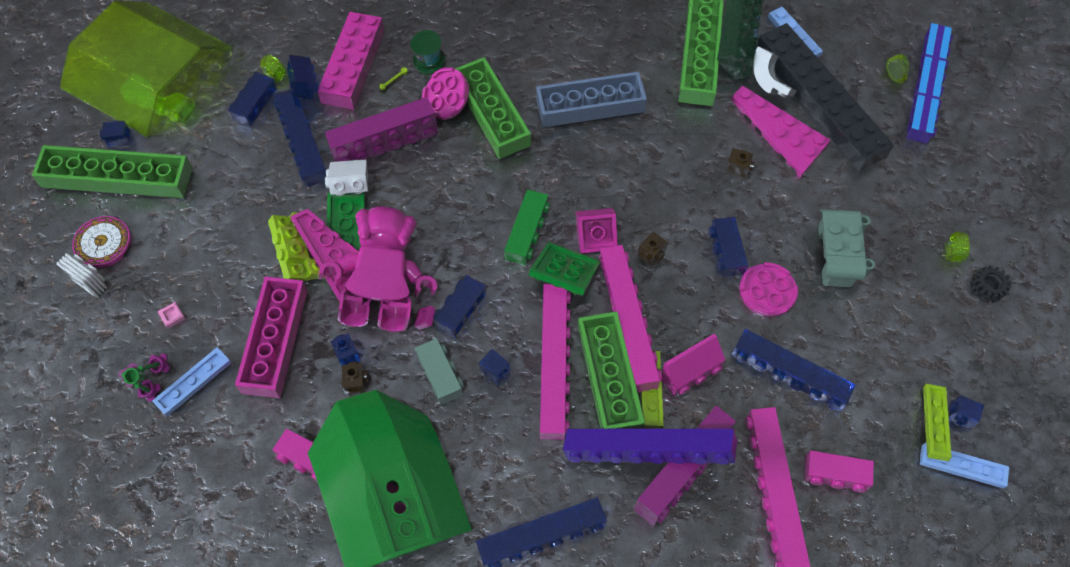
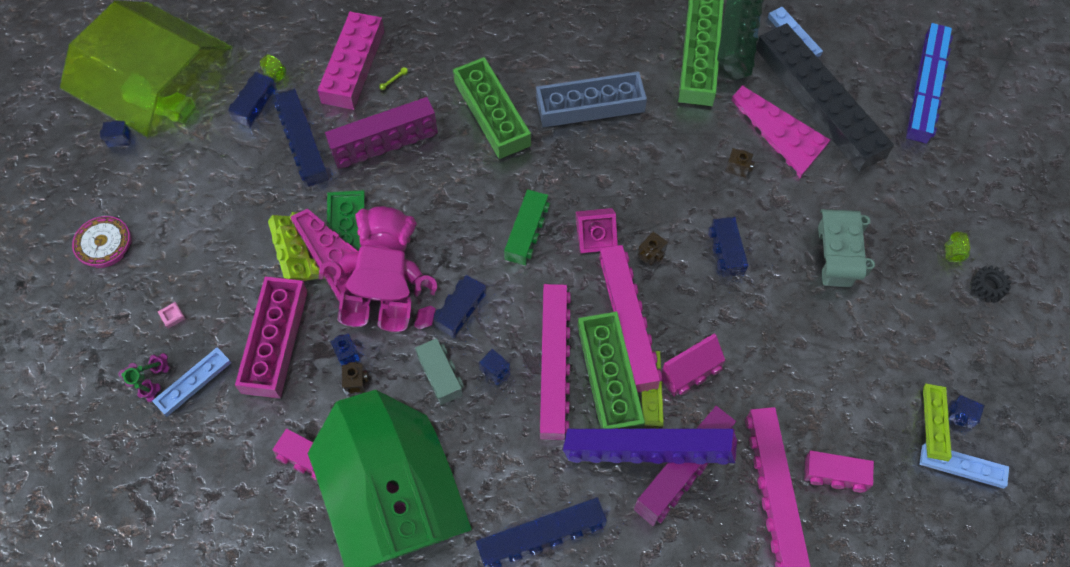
bright green brick [32,145,193,198] -> none
white brick [57,253,107,298] -> none
clear blue brick [287,55,318,99] -> none
white brick [325,159,369,195] -> none
dark green hat [410,30,446,75] -> none
dark pink tile [422,67,469,120] -> none
green plate [528,242,601,296] -> none
clear blue brick [732,329,856,411] -> none
dark pink tile [739,262,798,317] -> none
arch [753,47,796,98] -> none
rock [886,54,910,84] -> none

